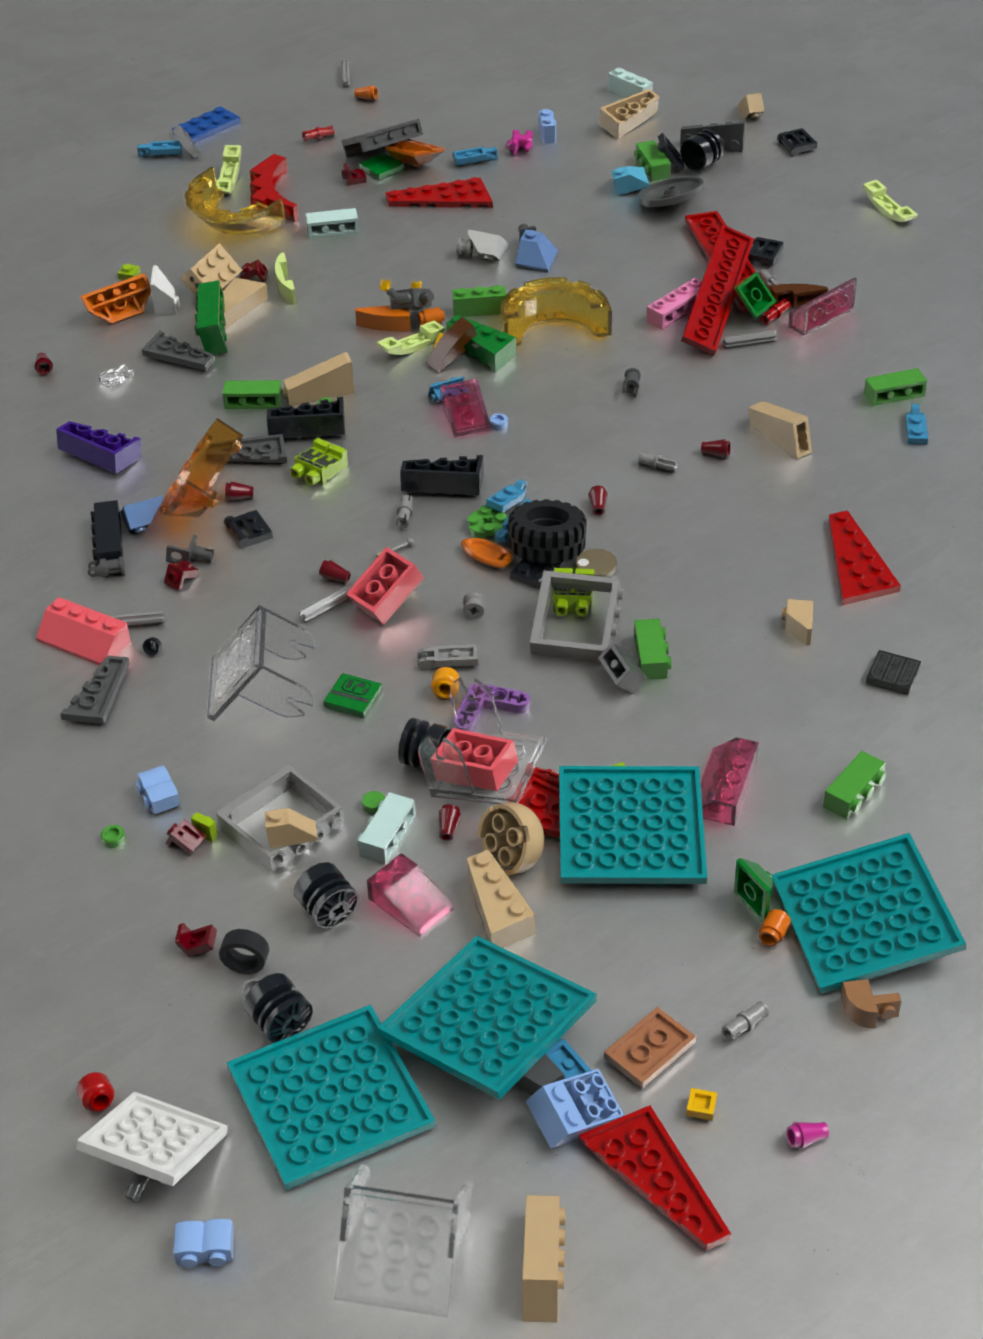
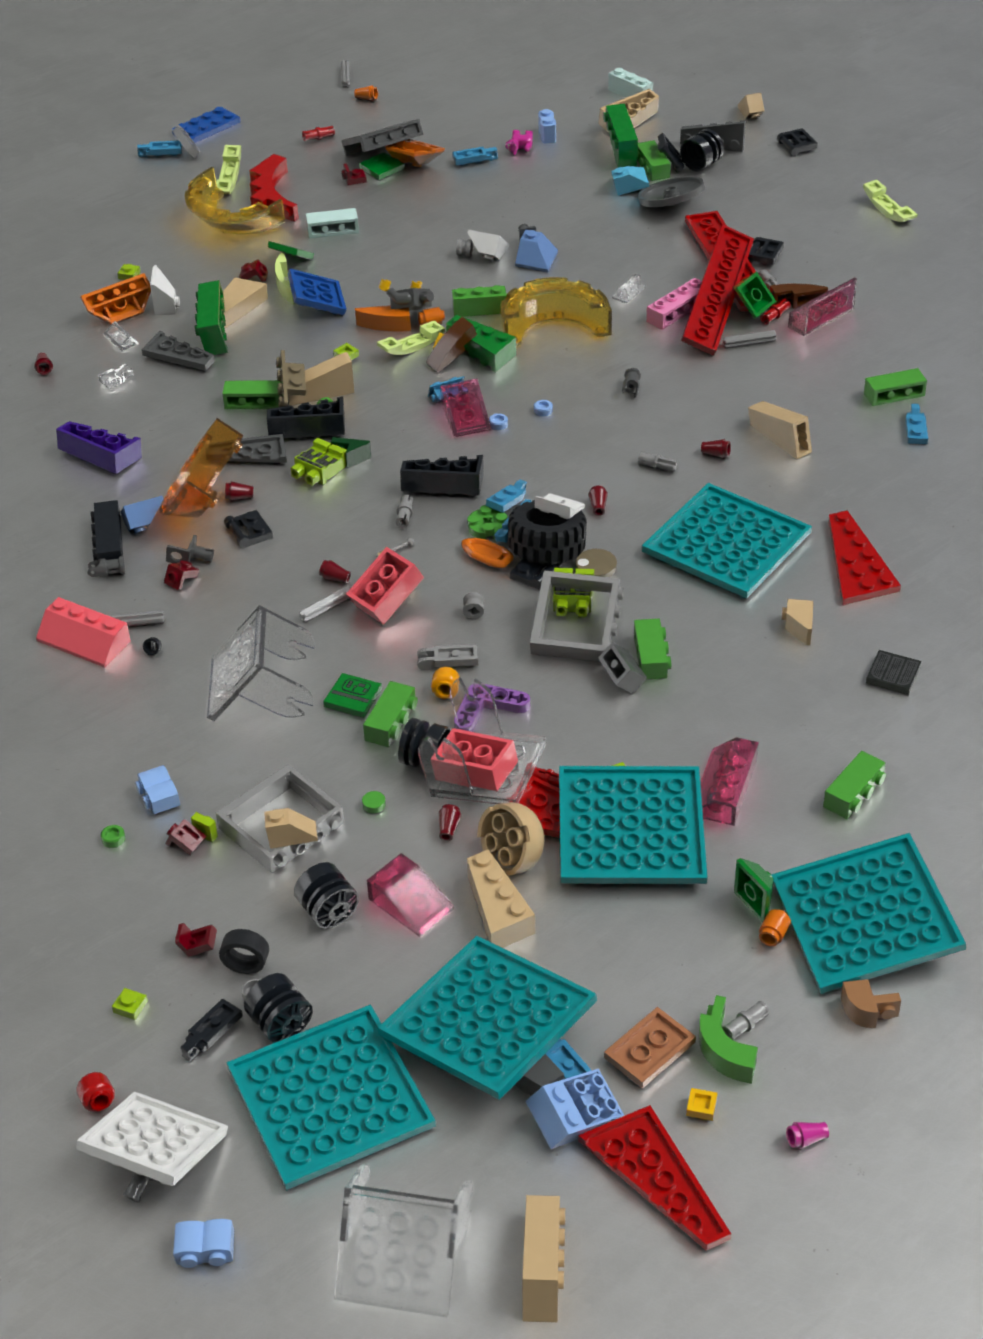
dark grey wing [60,656,130,724] -> none
tan piece [180,243,242,296] -> none
light aqua brick [357,792,416,865] -> none
red wing [385,177,493,208] -> none
none -> clear slope [103,321,139,351]
none -> lime plate [112,988,148,1020]
none -> black hinge [180,999,243,1061]
none -> green tile [267,241,314,260]
none -> dark tan bracket [276,350,306,407]
none -> blue plate [287,269,347,315]
none -> dark green slope [331,437,371,468]
none -> lime plate [333,343,359,360]
none -> bright green brick [363,681,418,747]
none -> light blue tile [534,400,553,416]
none -> white piece [534,493,585,519]
none -> green wedge [603,104,638,168]
none -> clear hinge [612,274,646,304]
none -> teal plate [641,483,812,598]
none -> bright green arch [699,995,758,1084]

